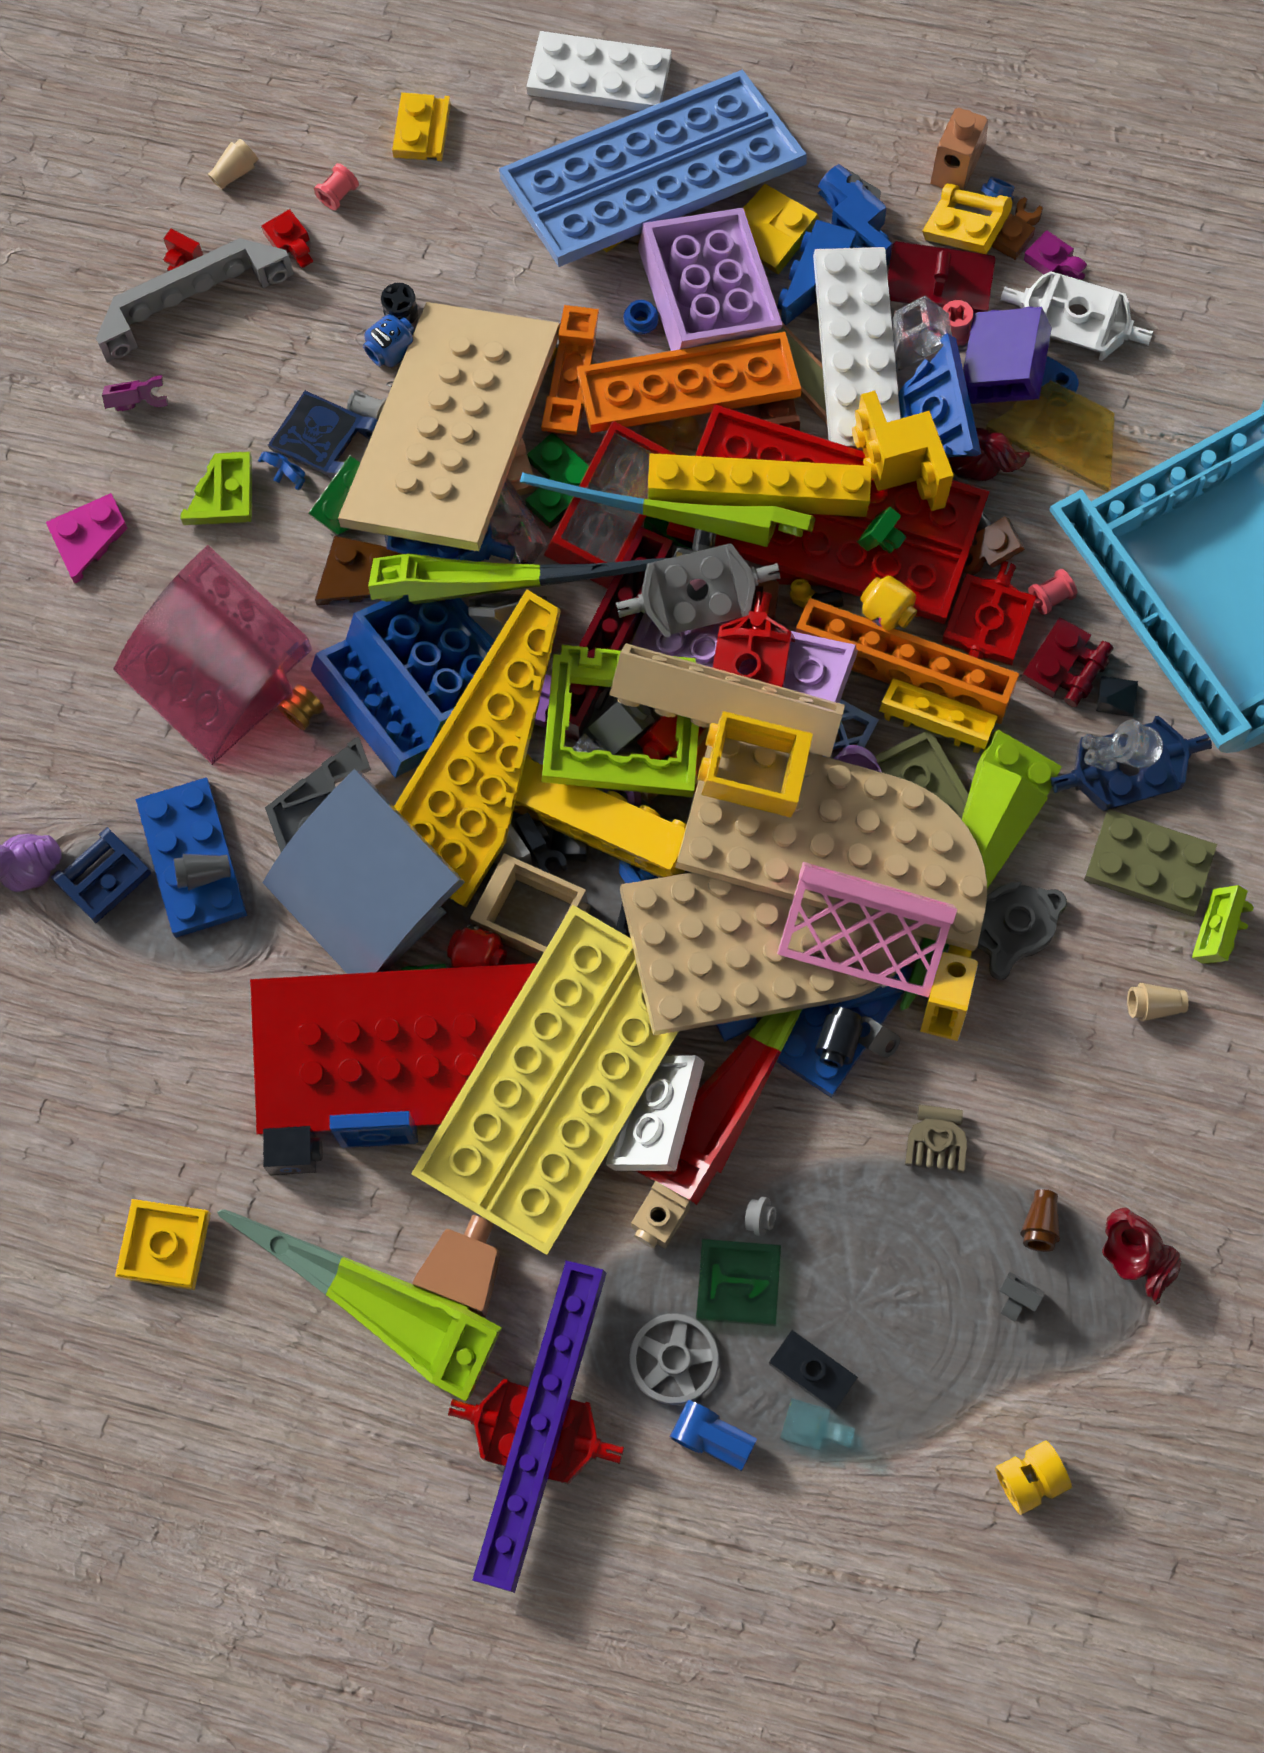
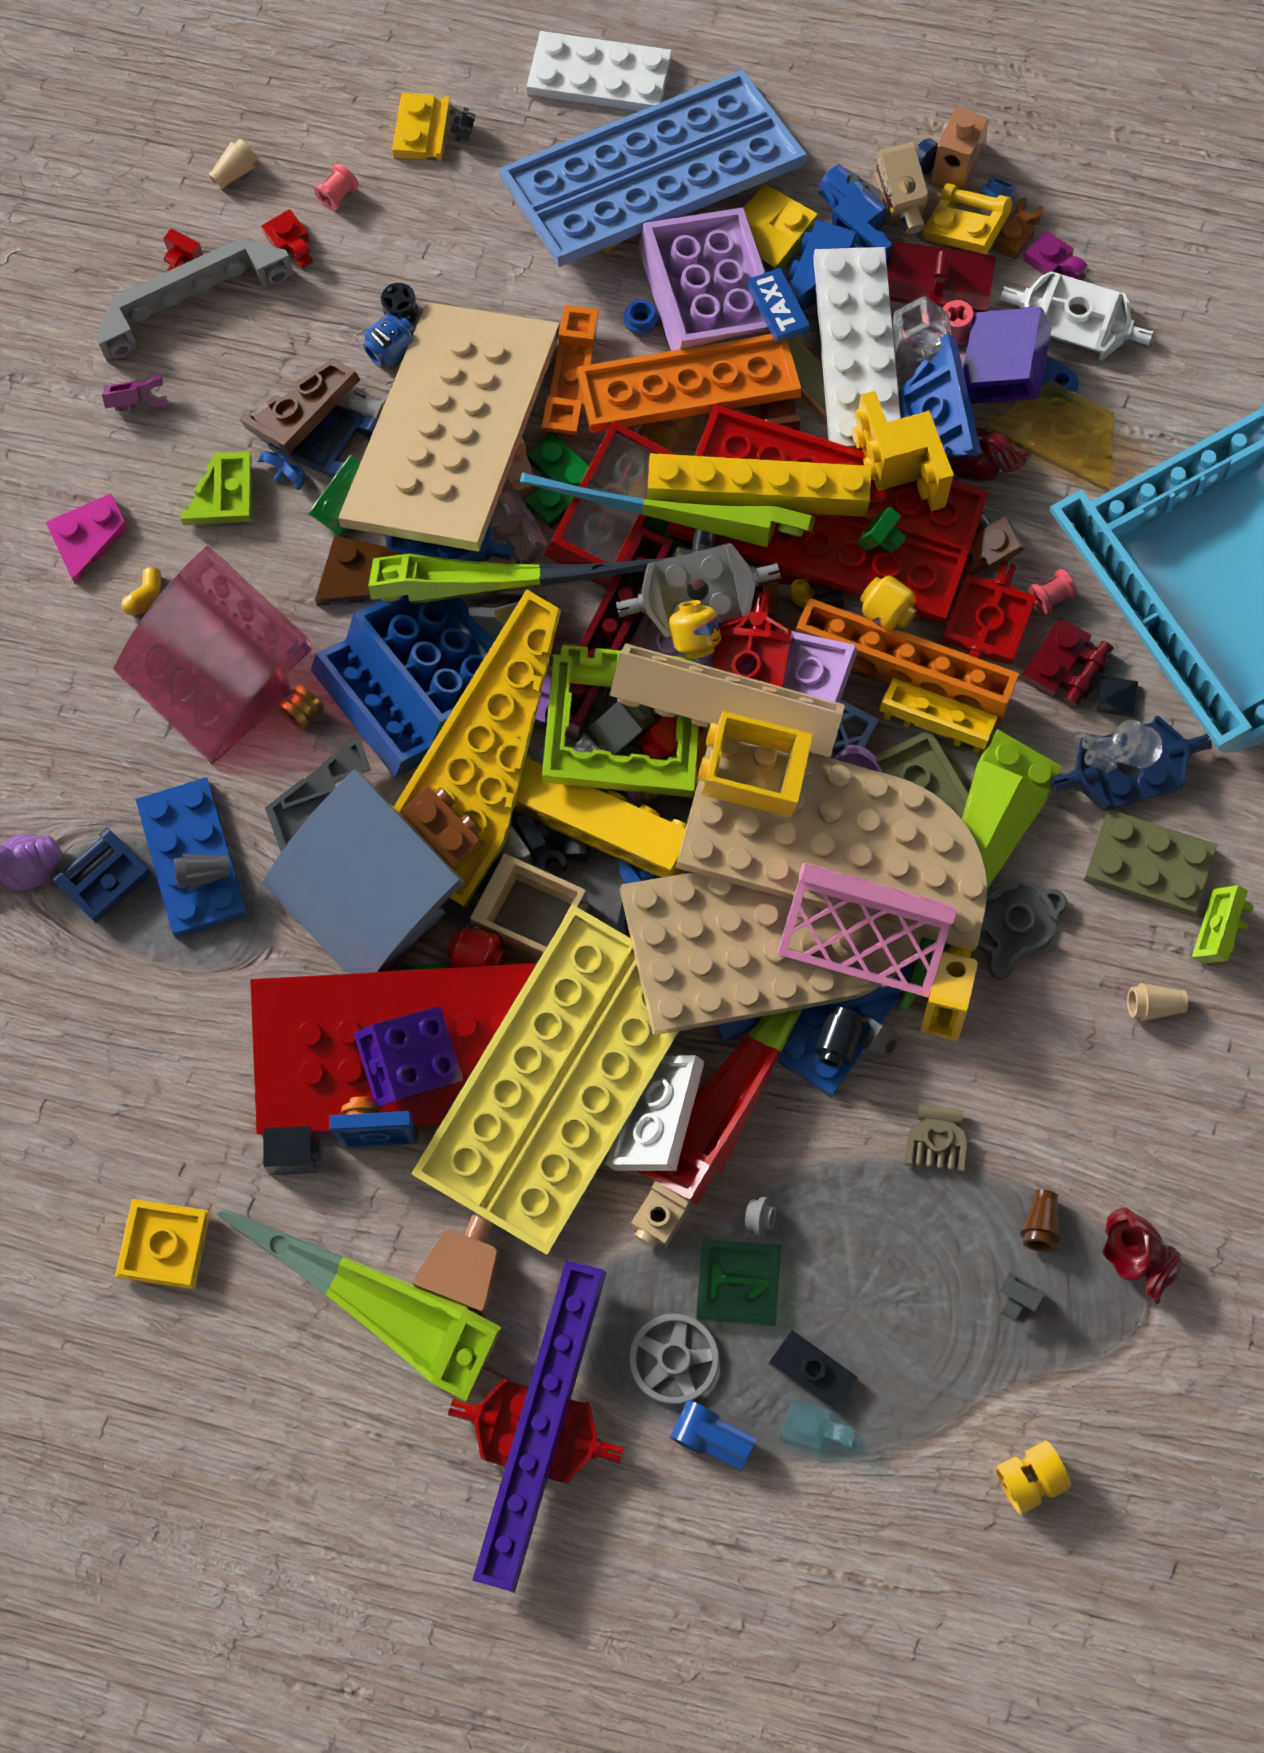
none -> yellow arm [121,568,161,615]
none -> reddish brown wing [240,358,361,454]
none -> orange plate [342,1097,381,1115]
none -> dark purple bracket [354,1006,463,1107]
none -> dark orange plate [401,785,485,872]
none -> black plate [450,107,476,142]
none -> yellow head [669,600,721,659]
none -> blue tile [747,268,810,343]
none -> tan torso [873,141,928,235]
none -> dark blue tile [916,138,939,175]

